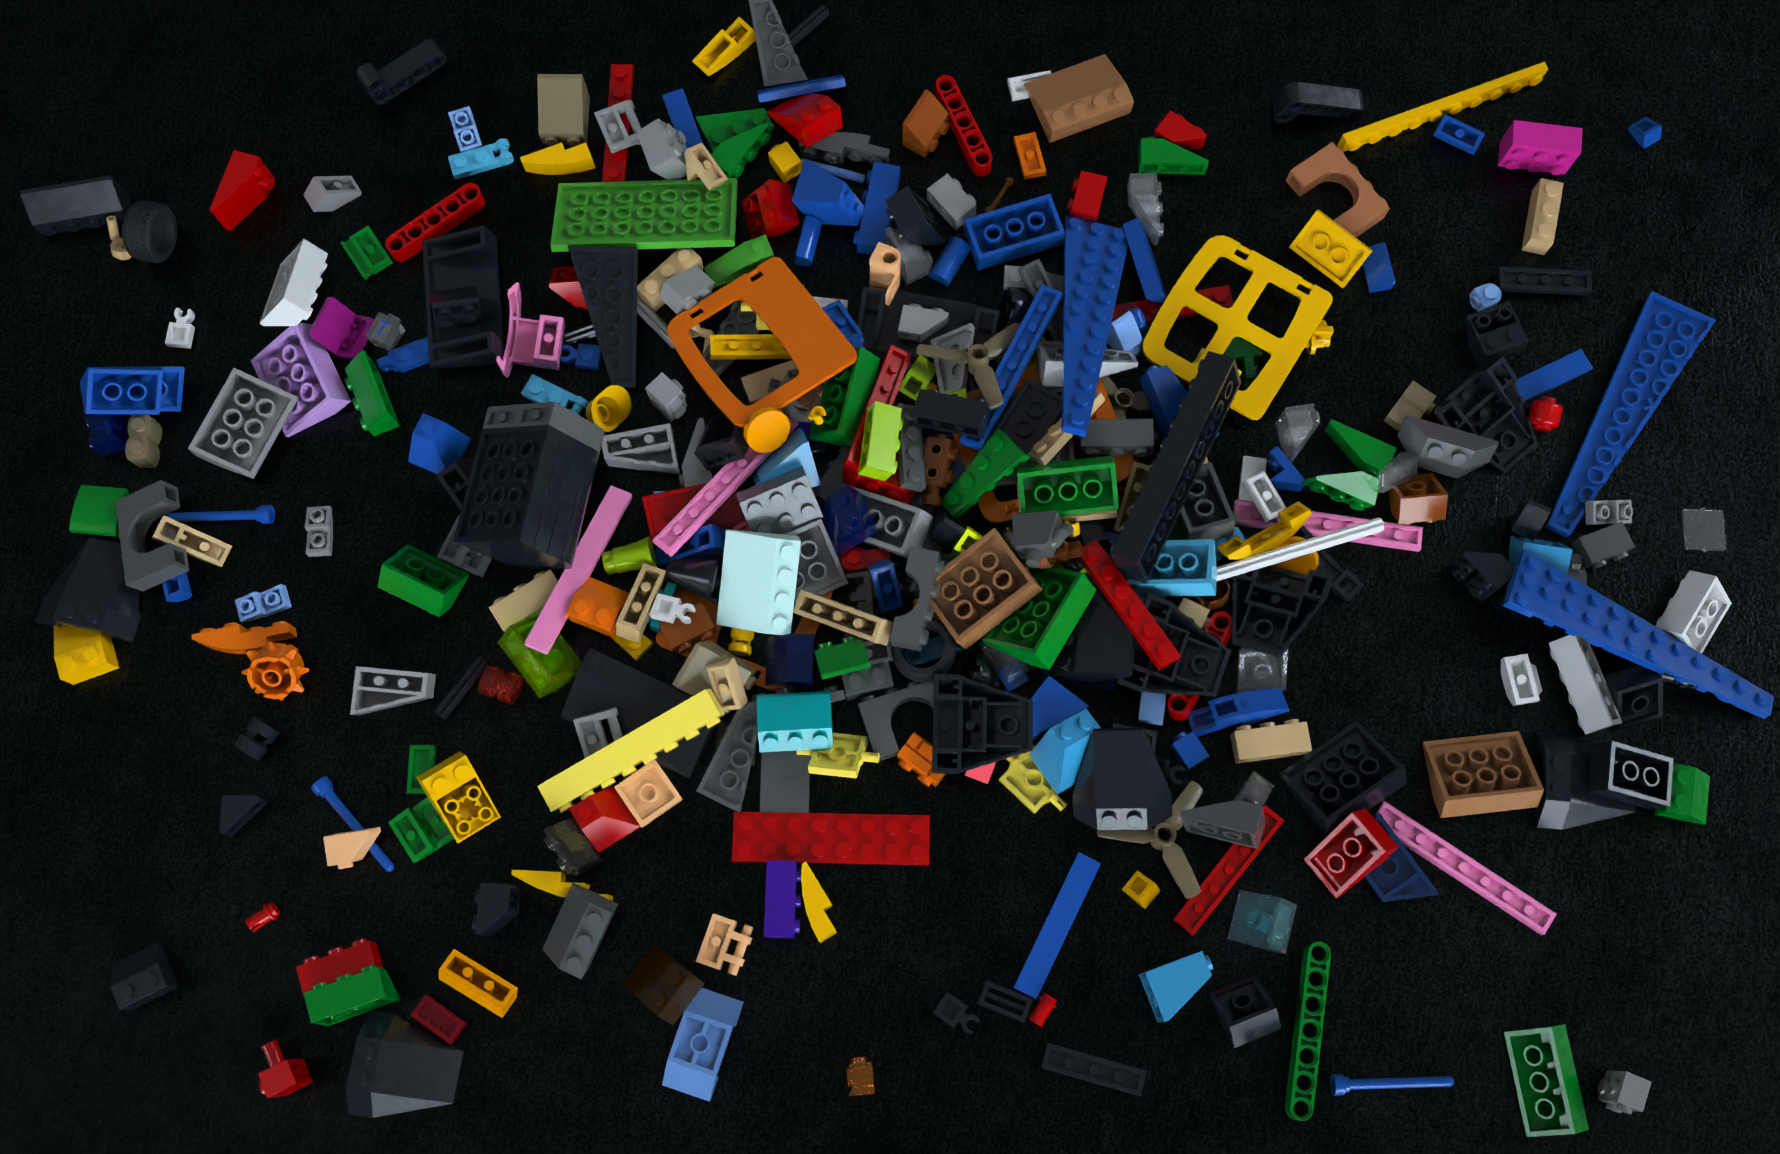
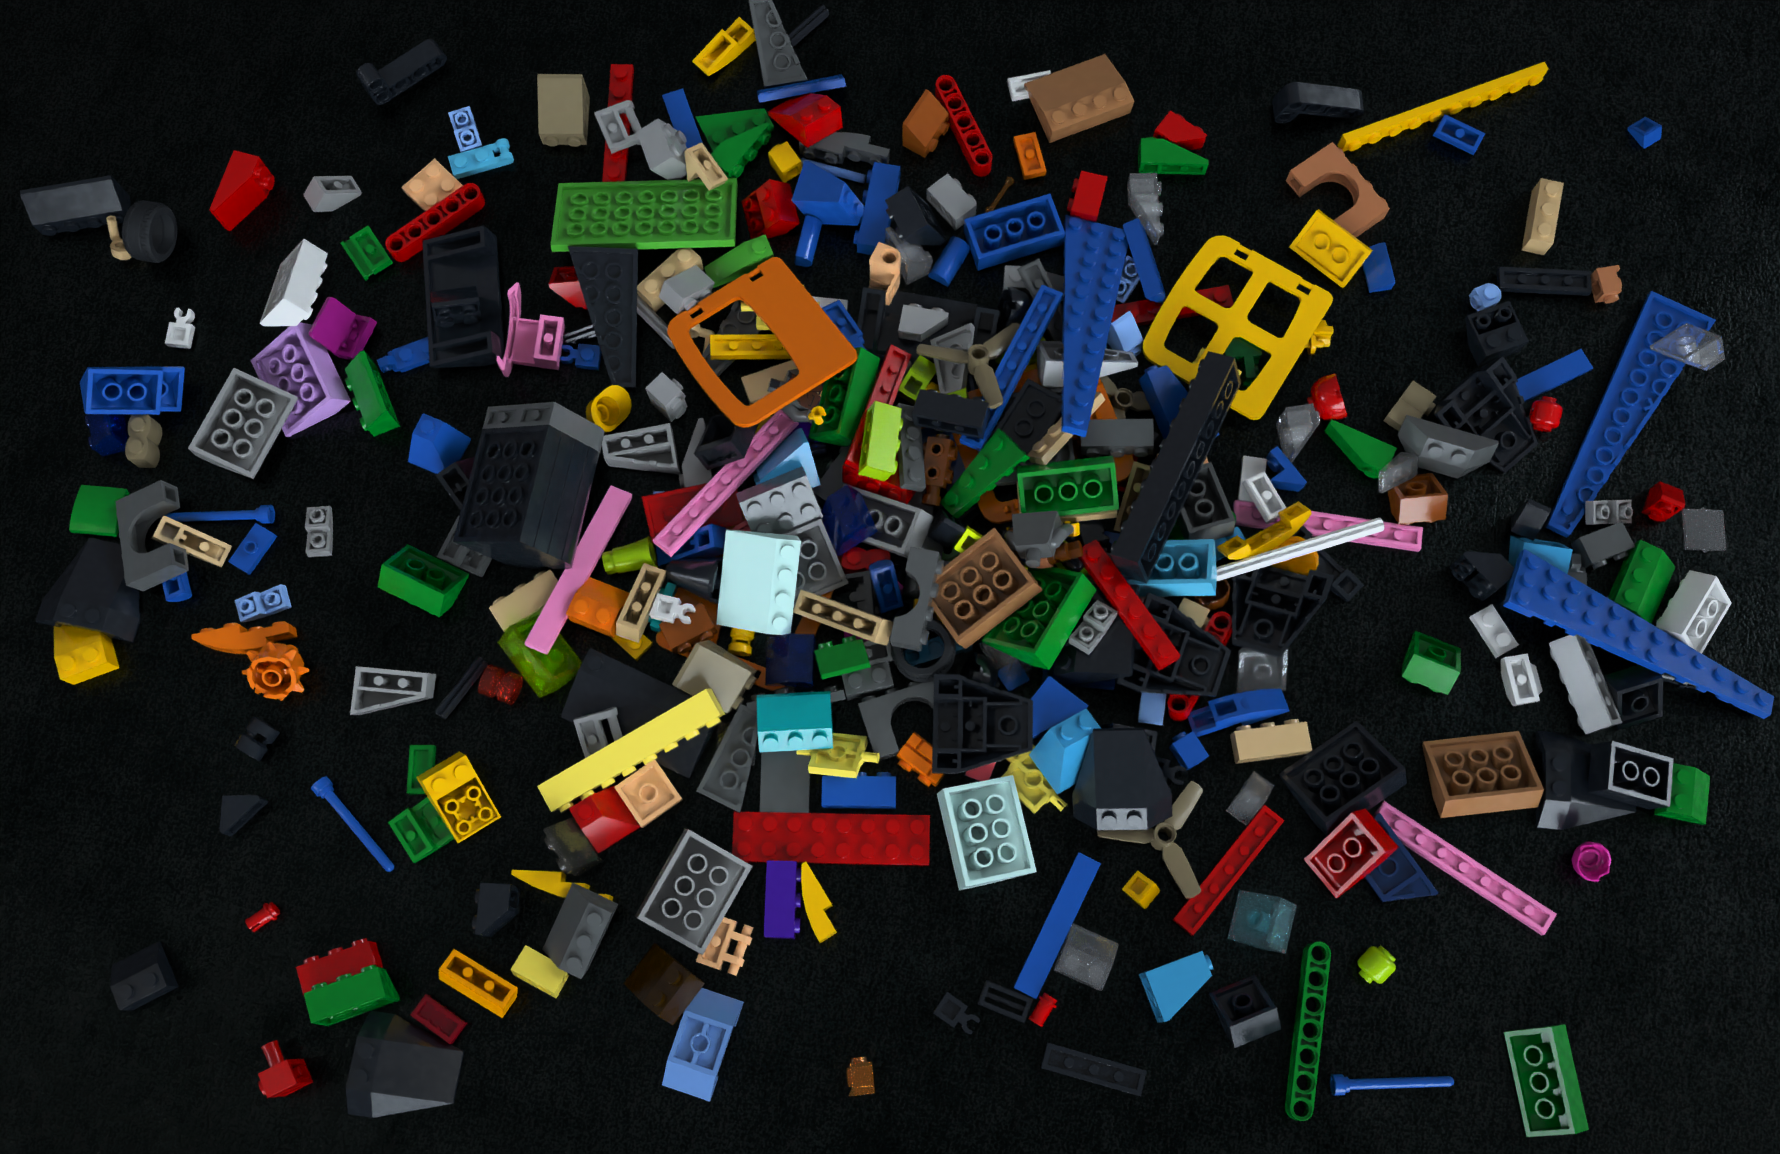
light nougat slope [323,827,381,869] -> none
clear brick [366,312,405,351] -> none
yellow slope [520,143,595,175] -> none
medium azure plate [521,374,589,416] -> none
tan slope [706,658,748,711] -> none
light orange tile [744,407,790,453] -> none
blue arm [1126,307,1150,337] -> none
dark grey slope [1180,799,1266,849] -> none
slope [1303,471,1381,511] -> none
dark pink brick [1498,120,1582,175] -> none
light grey brick [1598,1071,1652,1114] -> none
none -> blue plate [228,523,277,575]
none -> light nougat plate [402,158,463,211]
none -> light yellow hinge [511,945,569,998]
none -> light grey slope [635,829,752,955]
none -> blue brick [822,772,896,809]
none -> light aqua slope [937,775,1037,890]
none -> clear slope [1053,923,1119,991]
none -> light grey slope [1069,600,1118,655]
none -> light blue slope [1116,255,1140,304]
none -> red cylinder [1307,373,1347,421]
none -> lime head [1357,945,1396,984]
none -> green slope [1402,631,1461,695]
none -> white plate [1469,604,1519,658]
none -> dark pink hair [1571,842,1611,882]
none -> nougat brick [1591,265,1622,304]
none -> green slope [1608,540,1675,624]
none -> red slope [1642,481,1685,522]
none -> clear slope [1650,323,1725,371]

